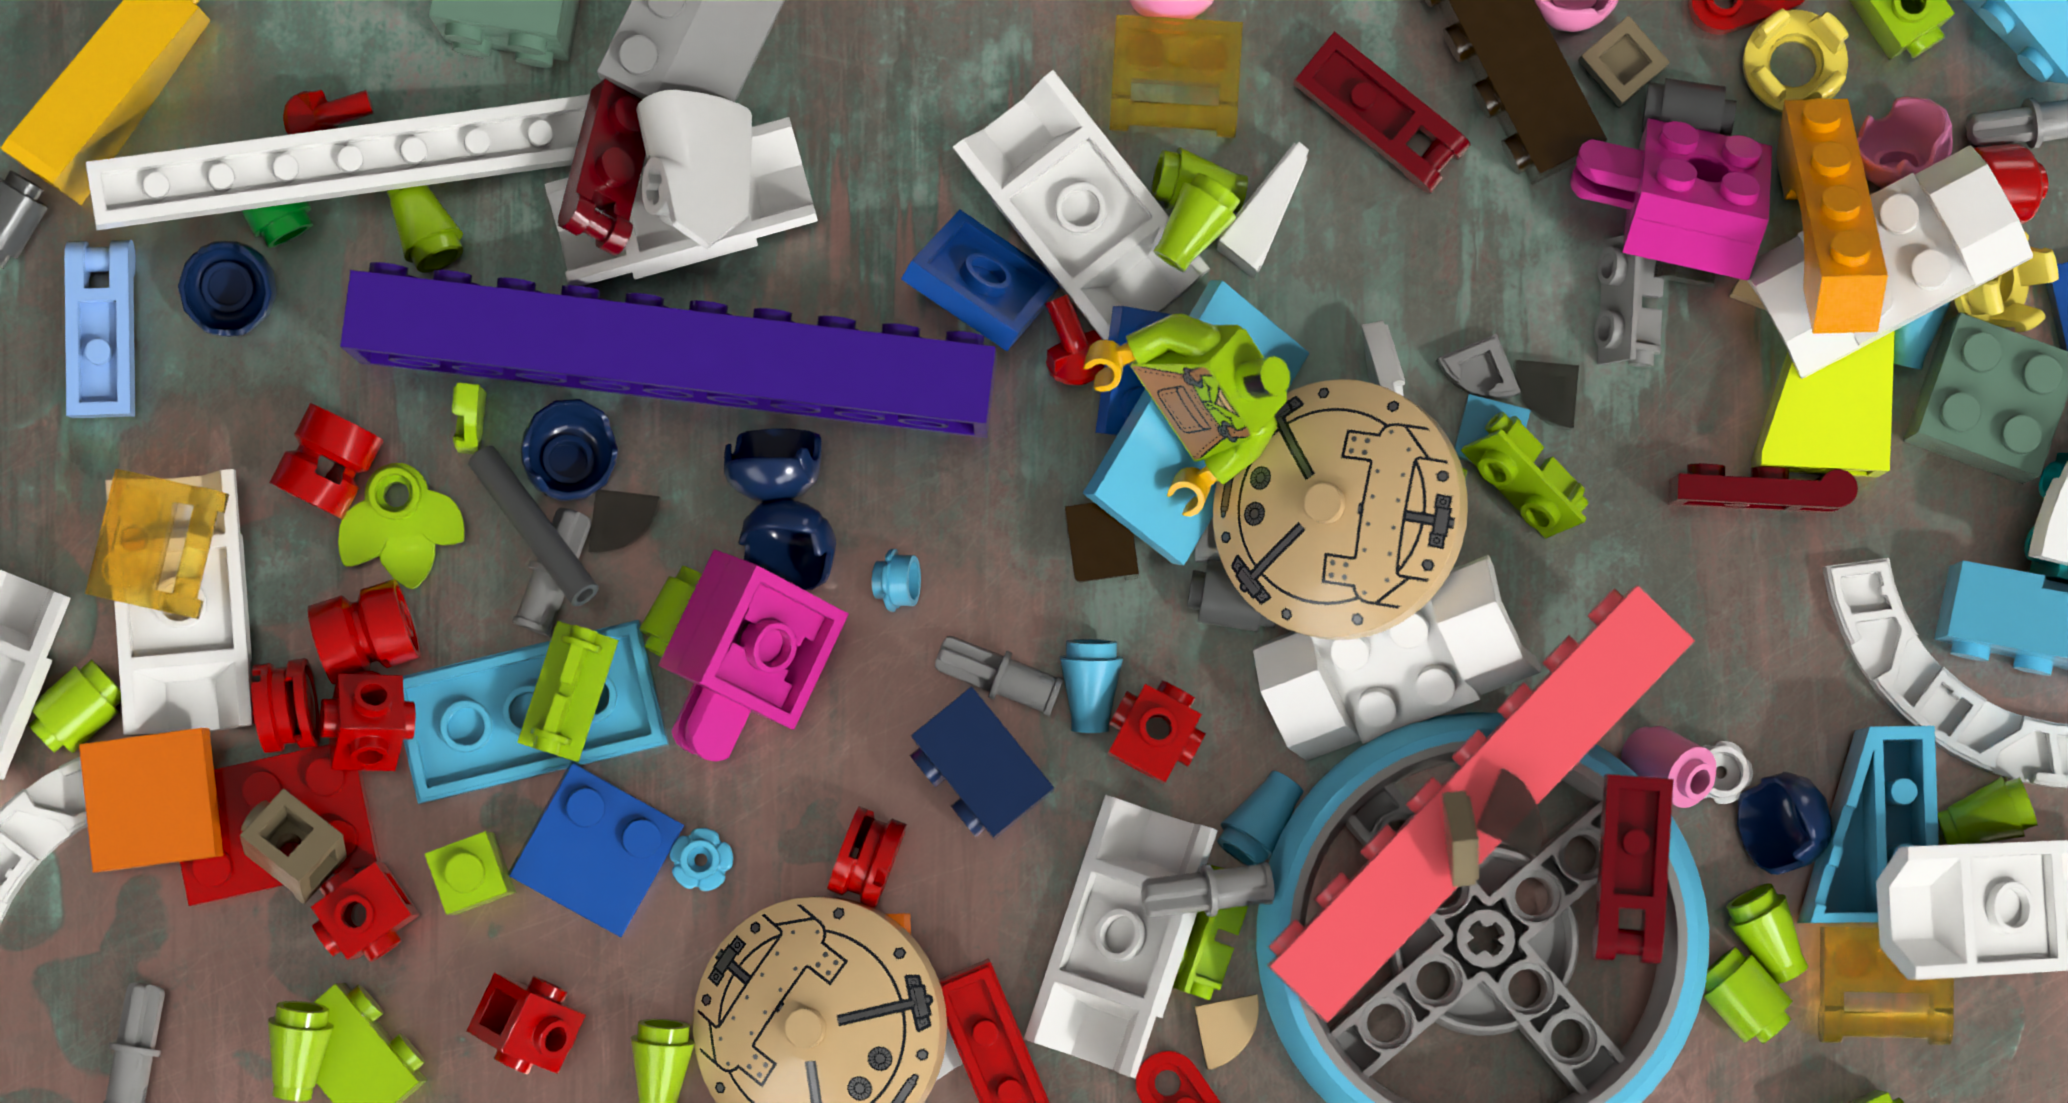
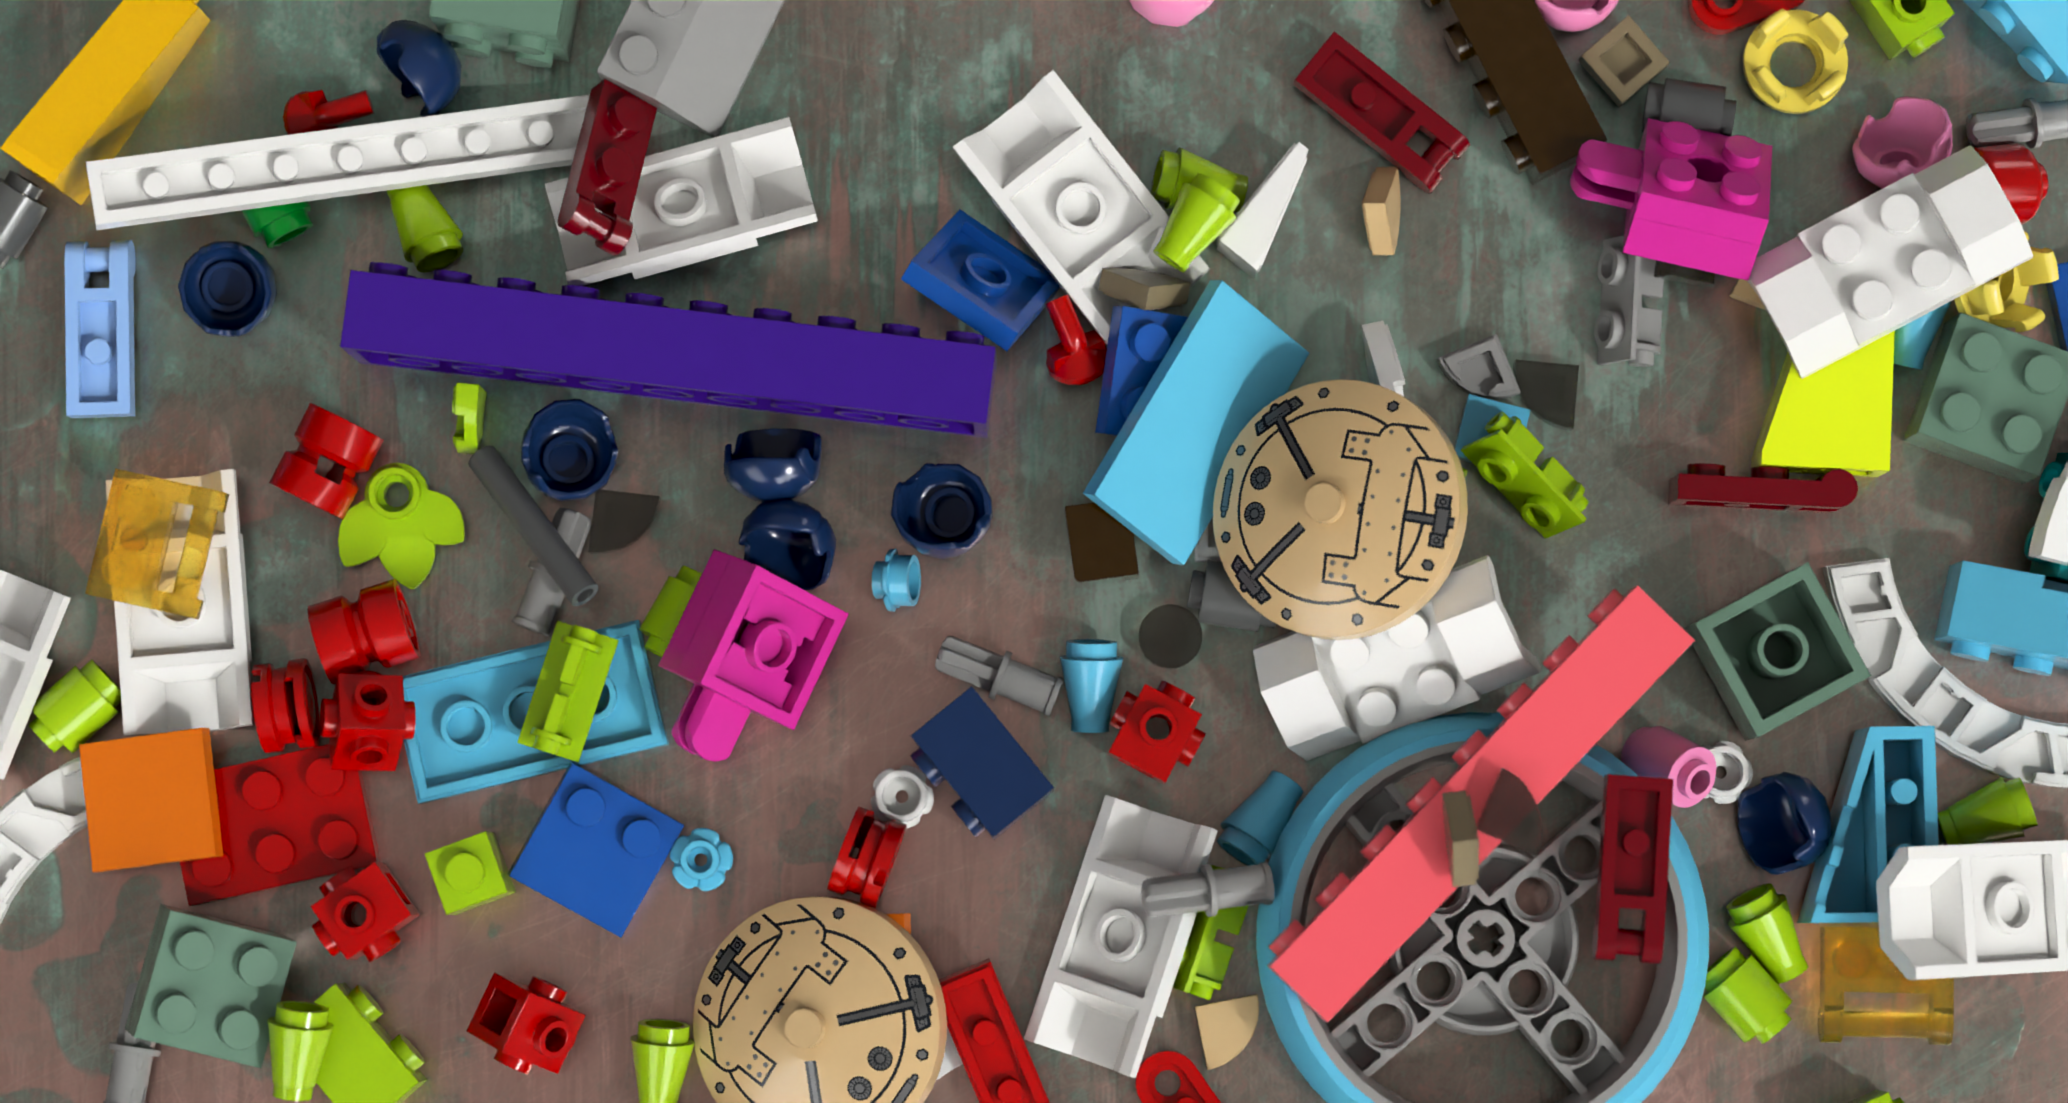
dark tan brick [240,788,347,905] -> none
white panel [636,90,752,249] -> none
torso [1083,313,1290,516] -> none
clear yellow plate [1109,14,1243,138] -> none
light orange arch [1776,98,1888,334] -> none
none -> sand green brick [125,904,297,1068]
none -> dark blue hair [376,20,462,117]
none -> white plate [871,765,934,828]
none -> dark blue hair [891,463,993,559]
none -> dark tan tile [1098,268,1191,310]
none -> clear smoke tile [1138,604,1202,669]
none -> tan tile [1361,167,1401,255]
none -> sand green brick [1683,562,1871,741]

